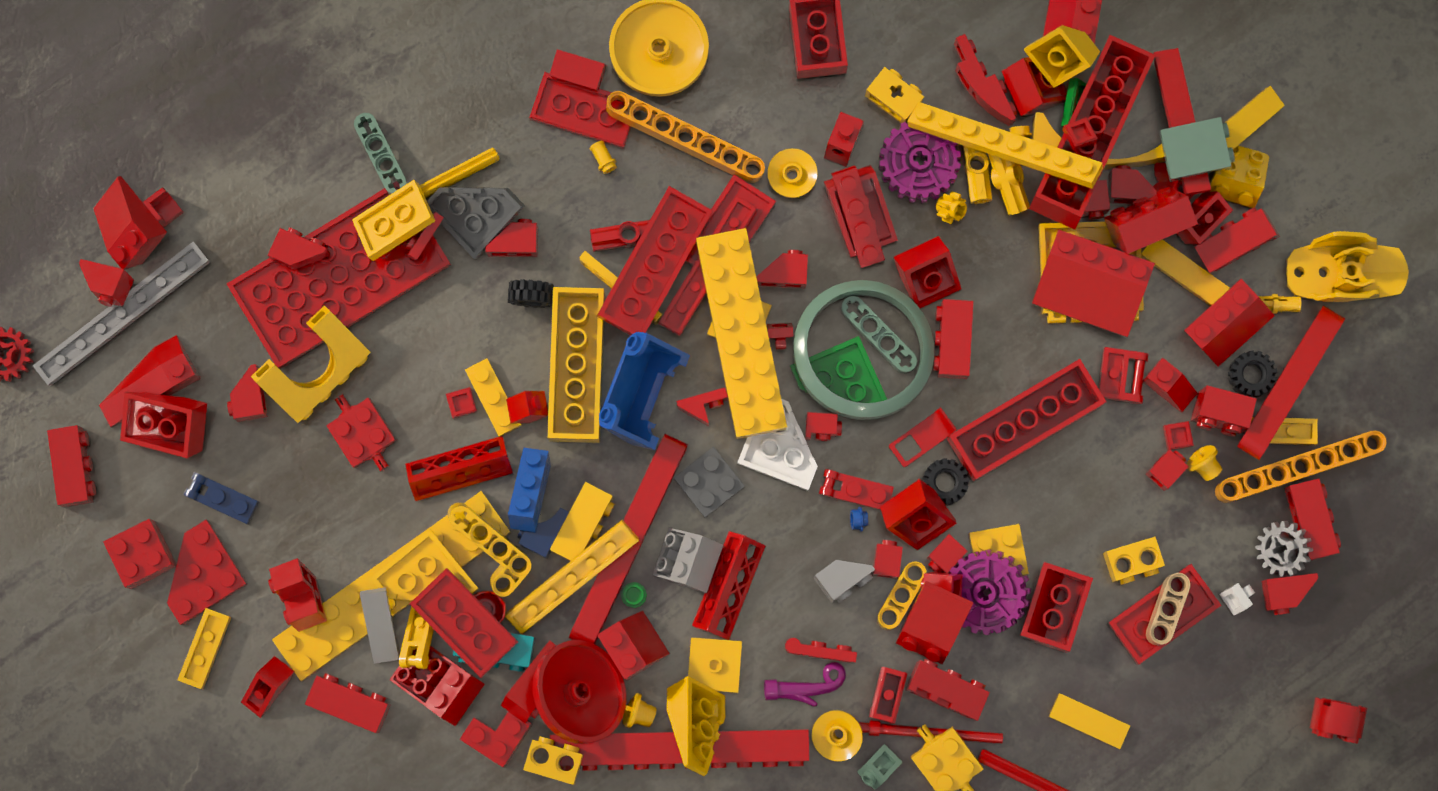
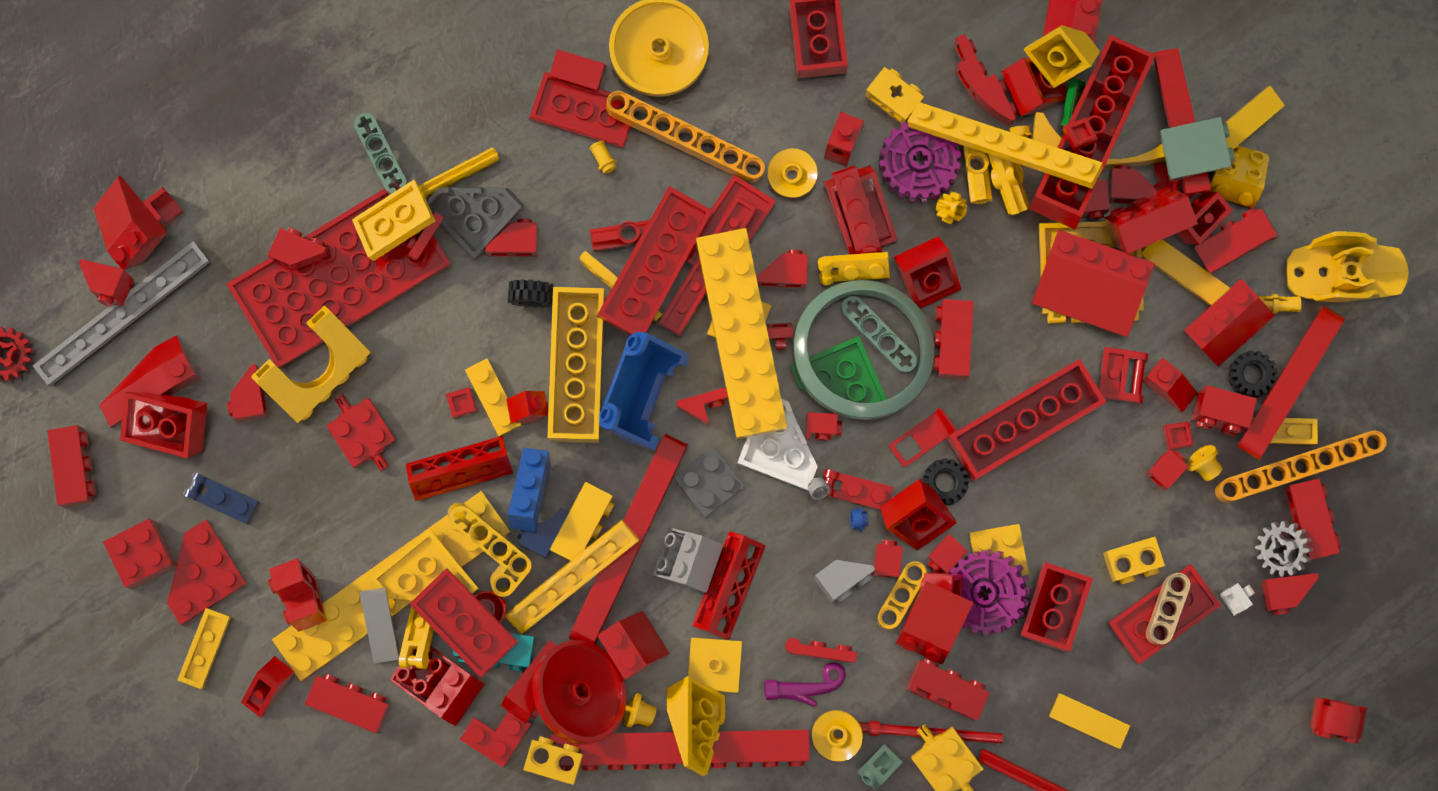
green plate [621,582,647,608] -> none
red brick [869,667,908,724] -> none
none -> light grey hinge [808,477,830,500]
none -> yellow plate [818,252,890,285]

